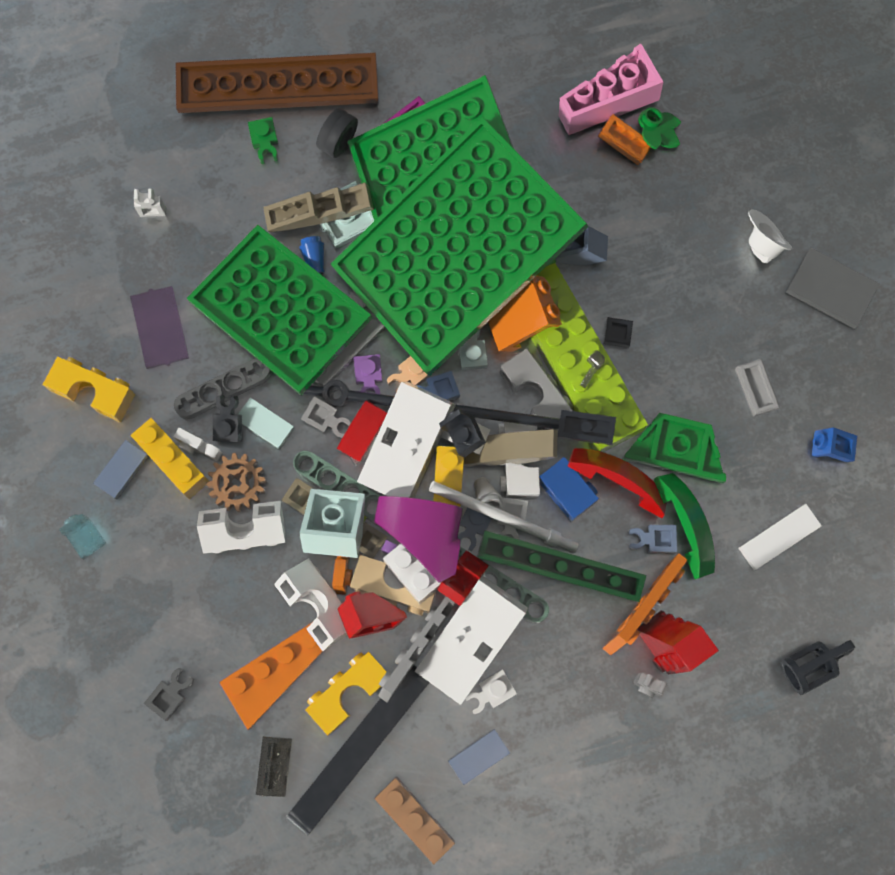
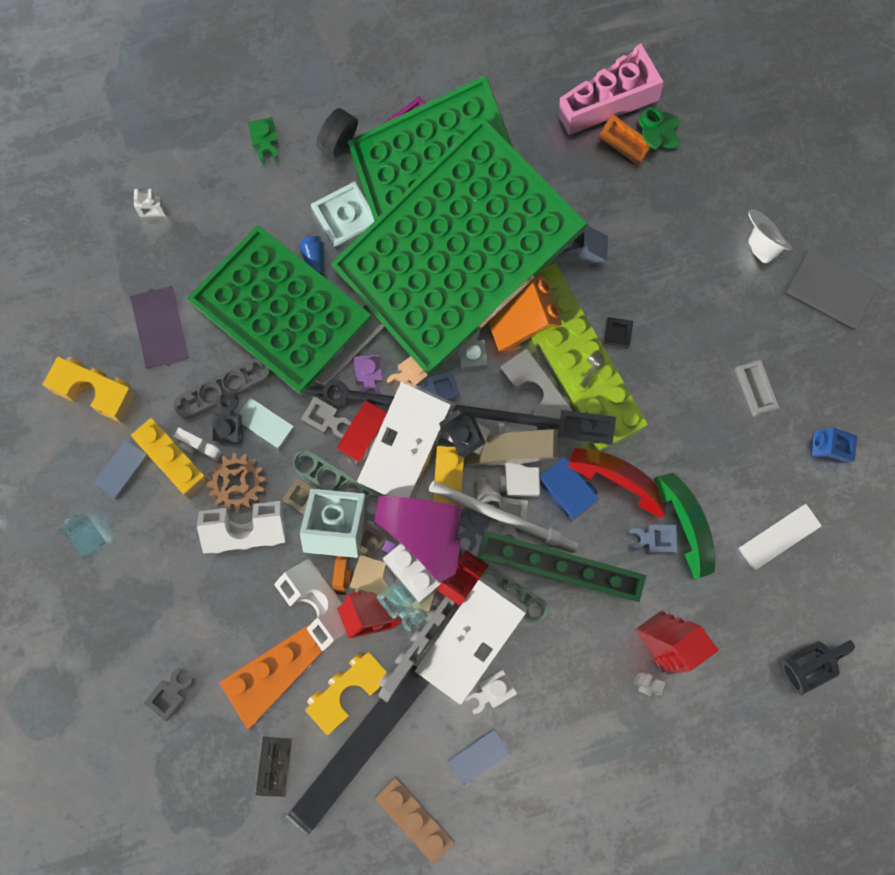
reddish brown plate [176,53,379,113] -> none
dark tan slope [263,183,374,232] -> none
orange wing [602,553,687,655] -> none
green wing [623,413,727,483] -> none
none -> clear light blue plate [376,578,426,632]

